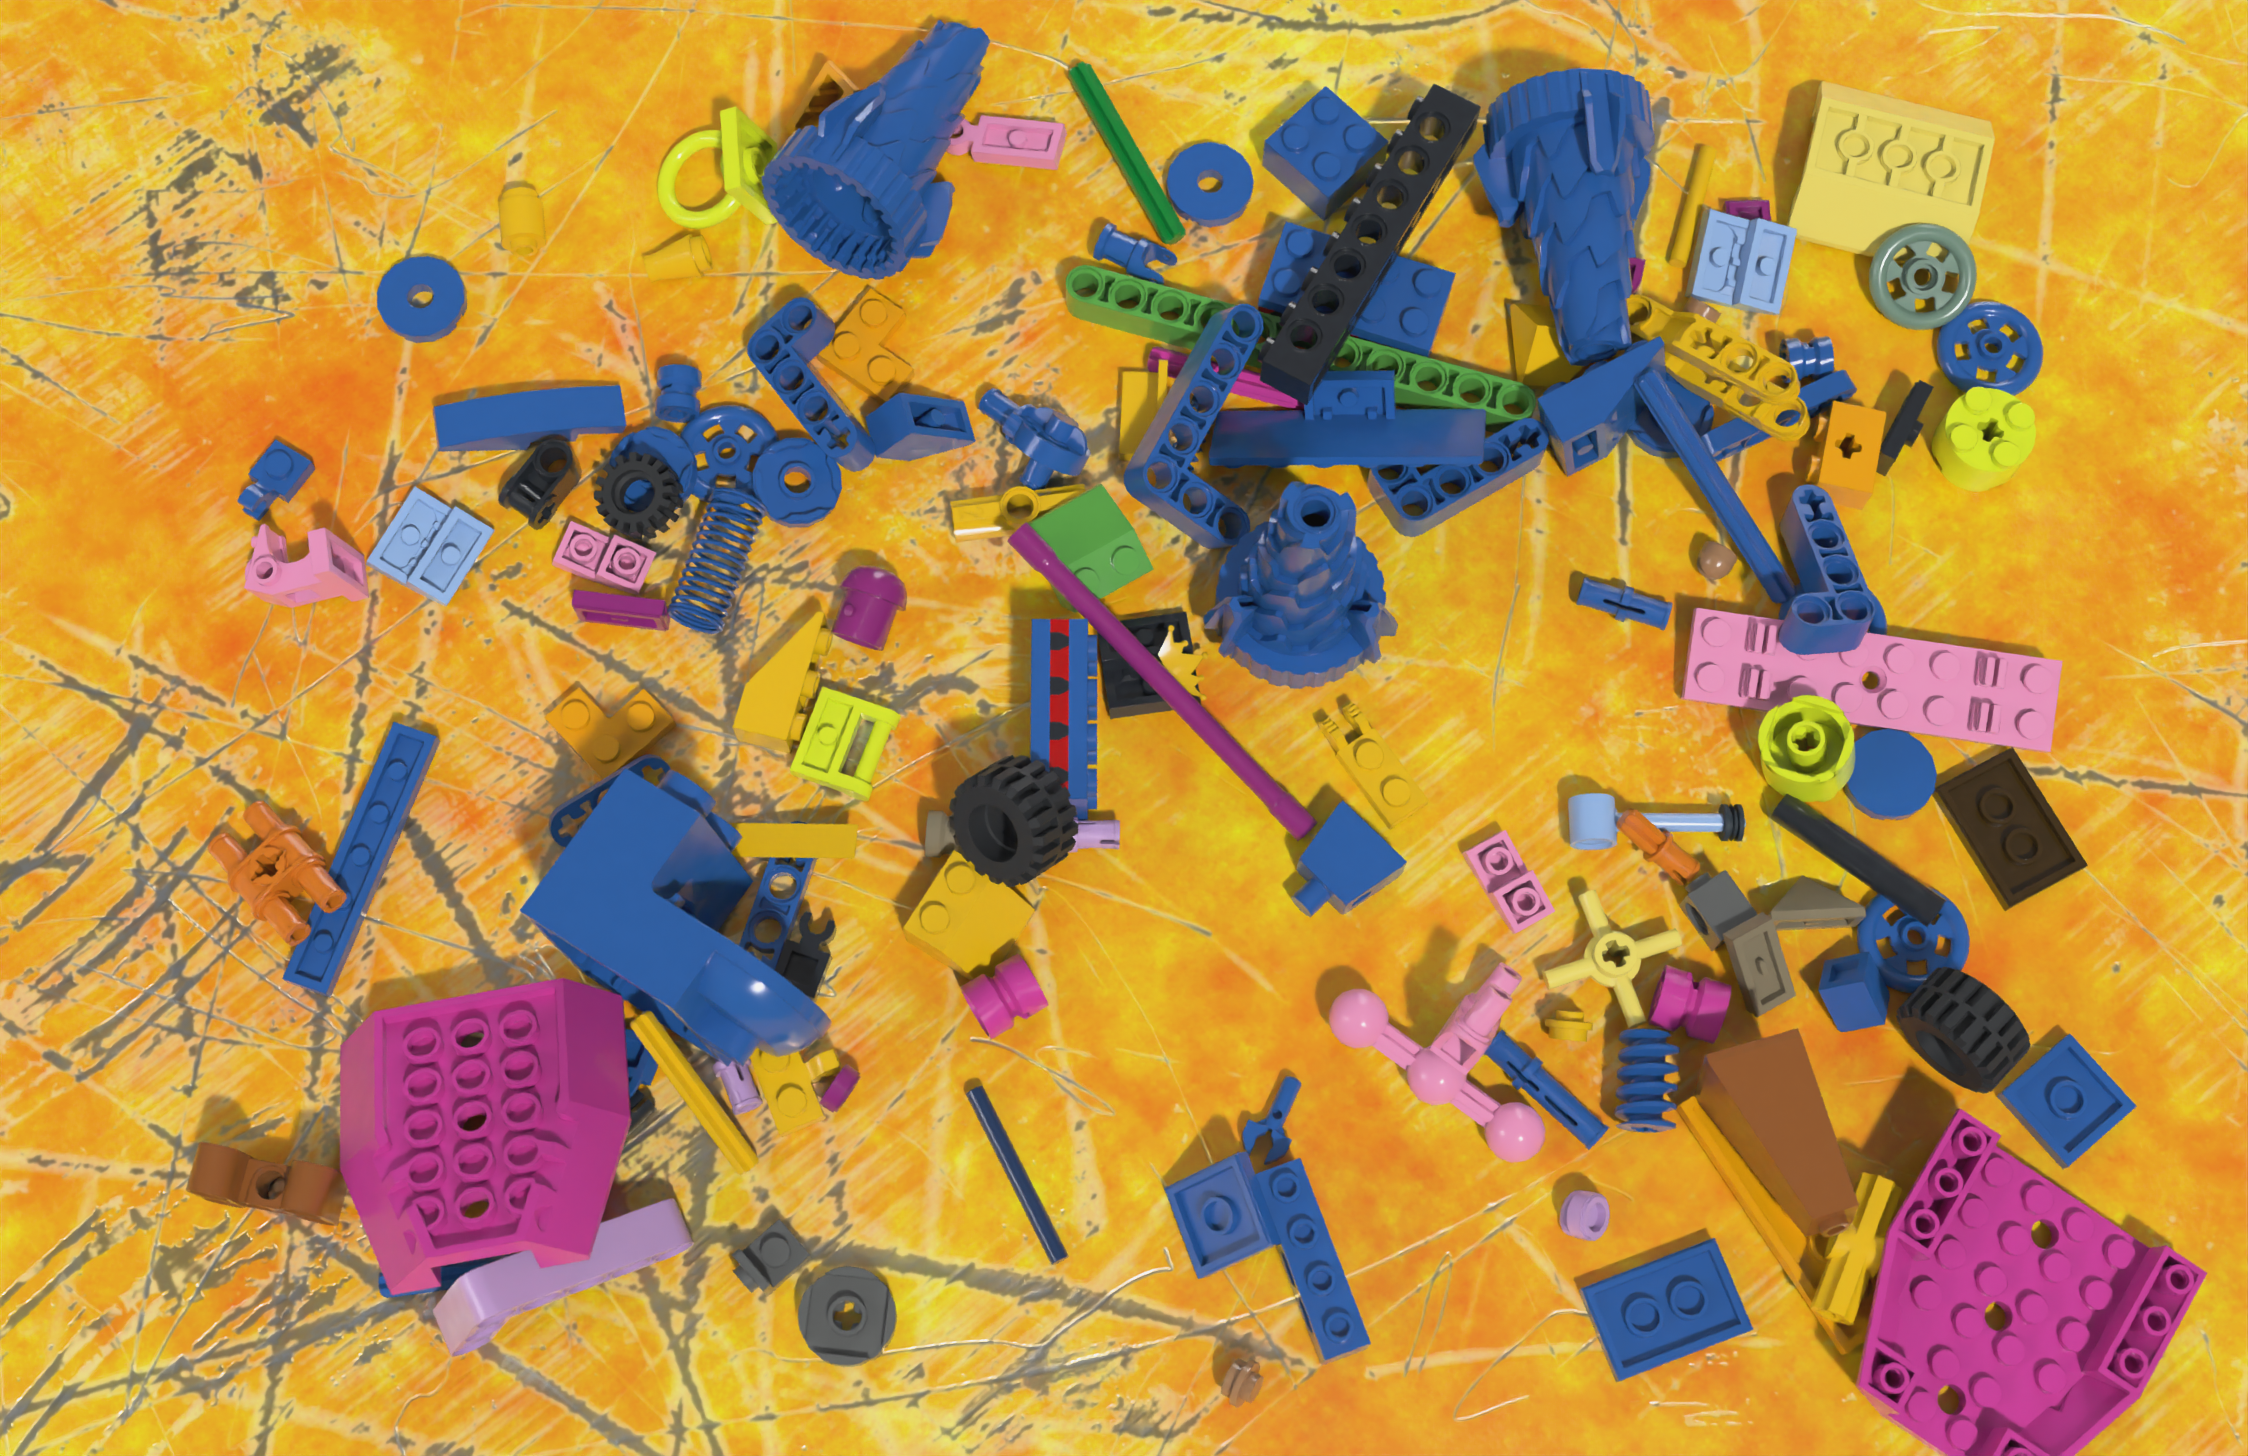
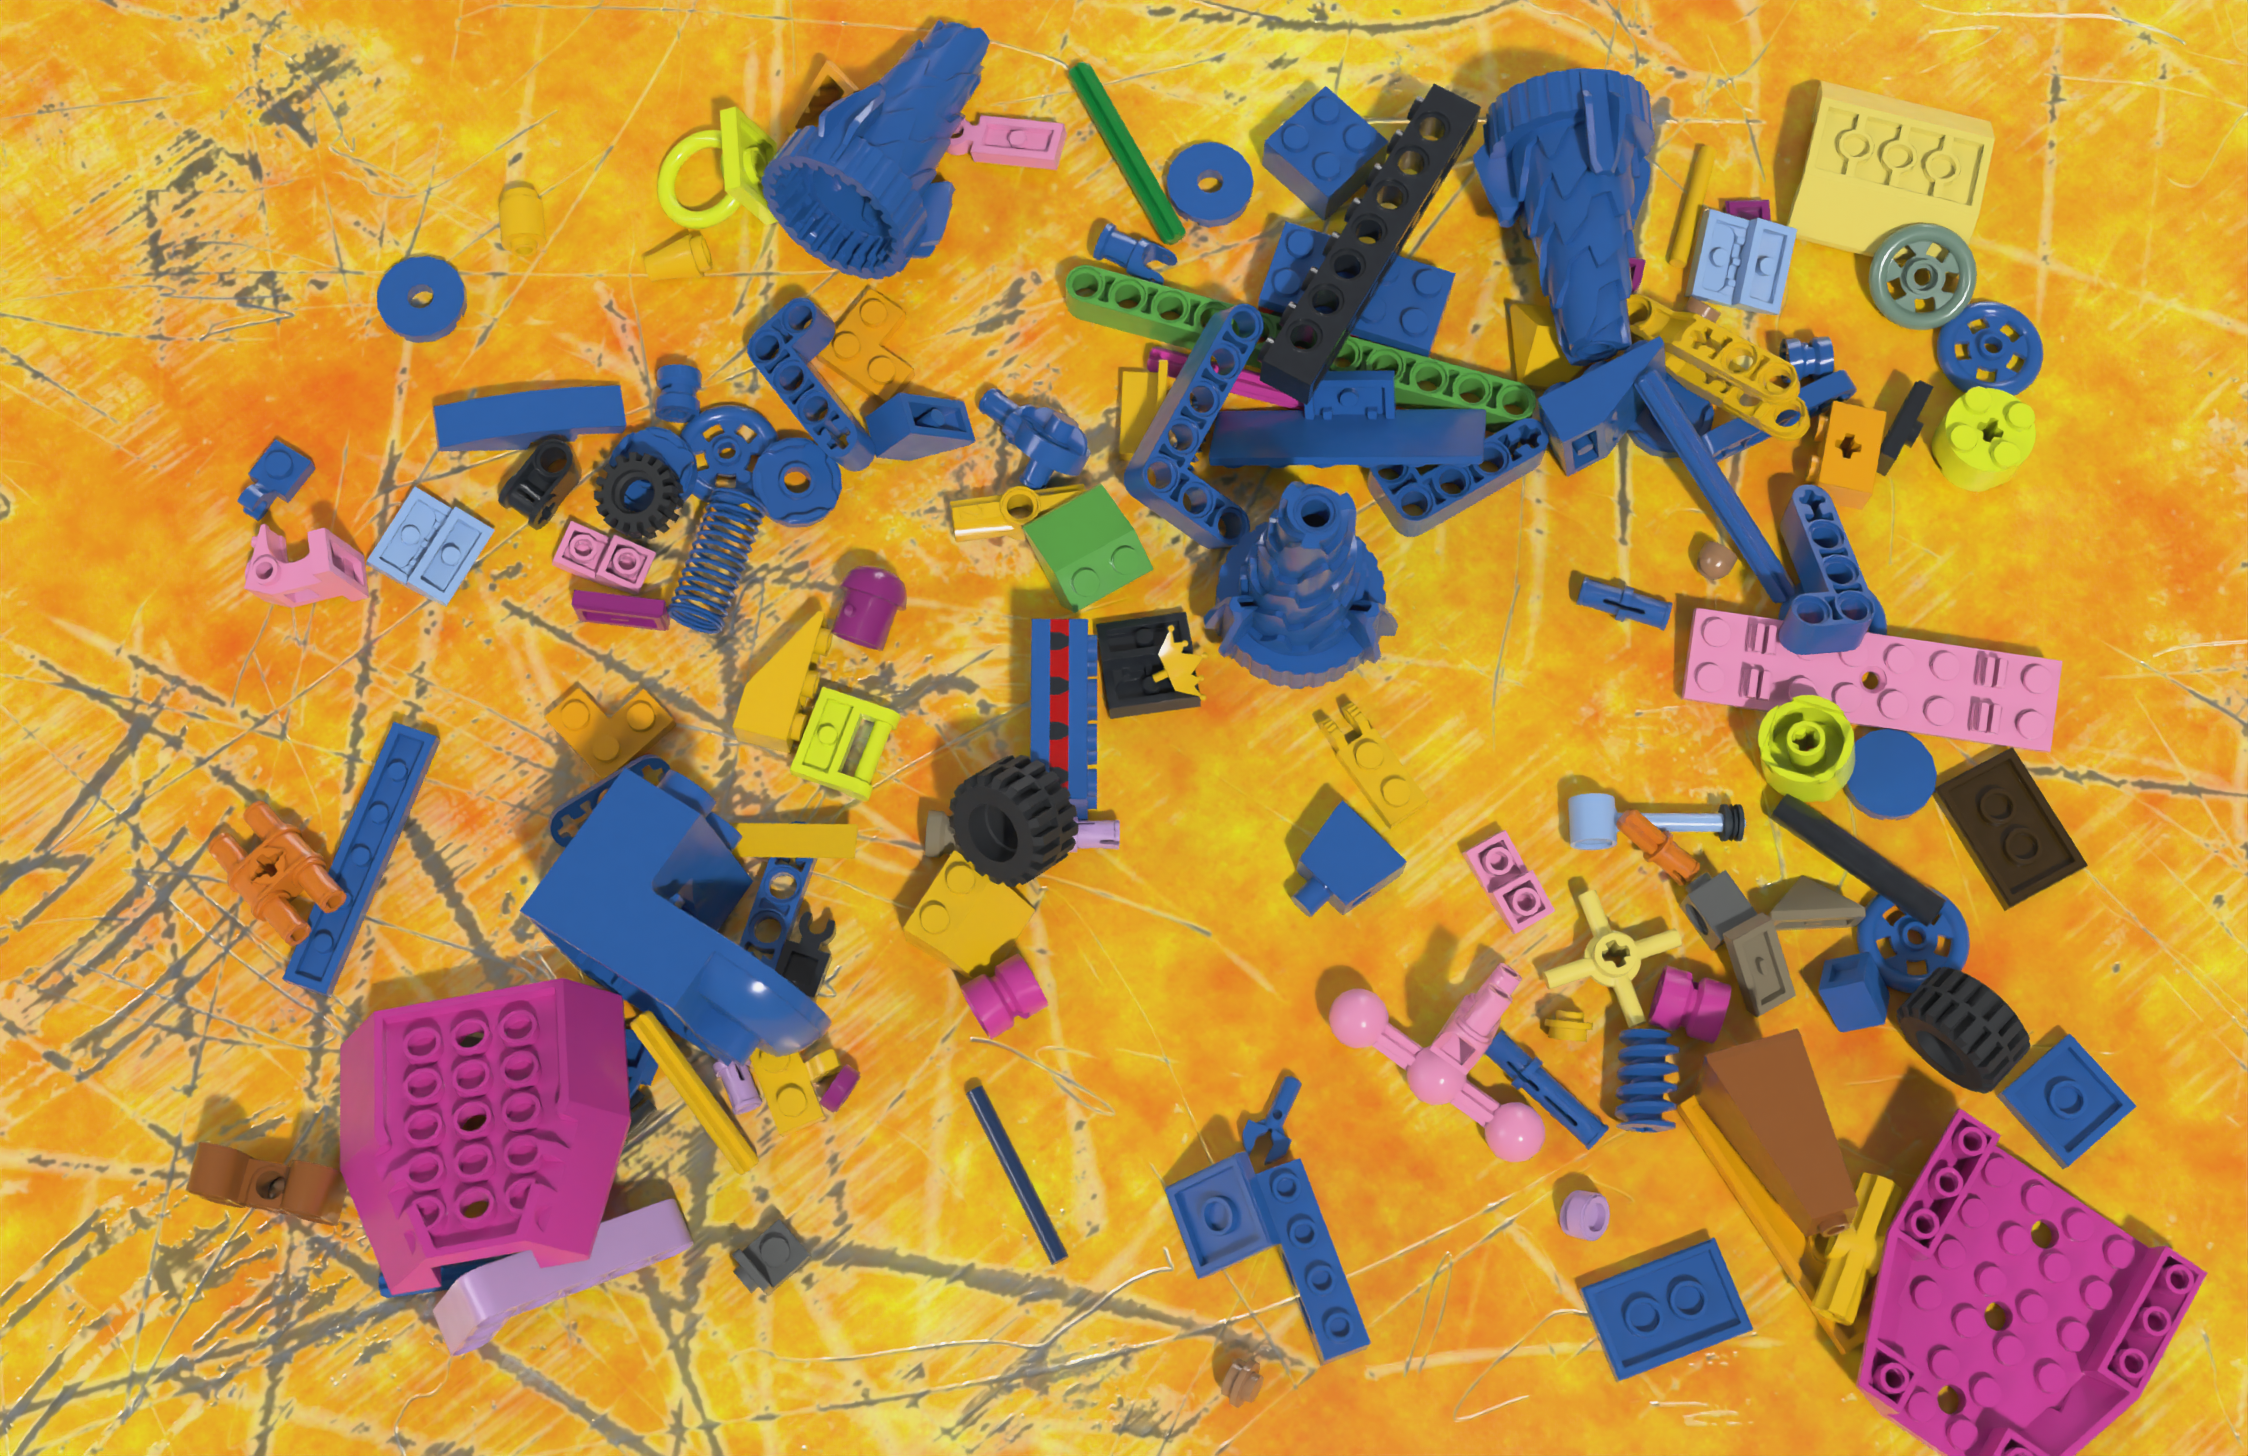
dark grey plate [798,1266,897,1367] -> none
magenta piece [1007,522,1318,841] -> none

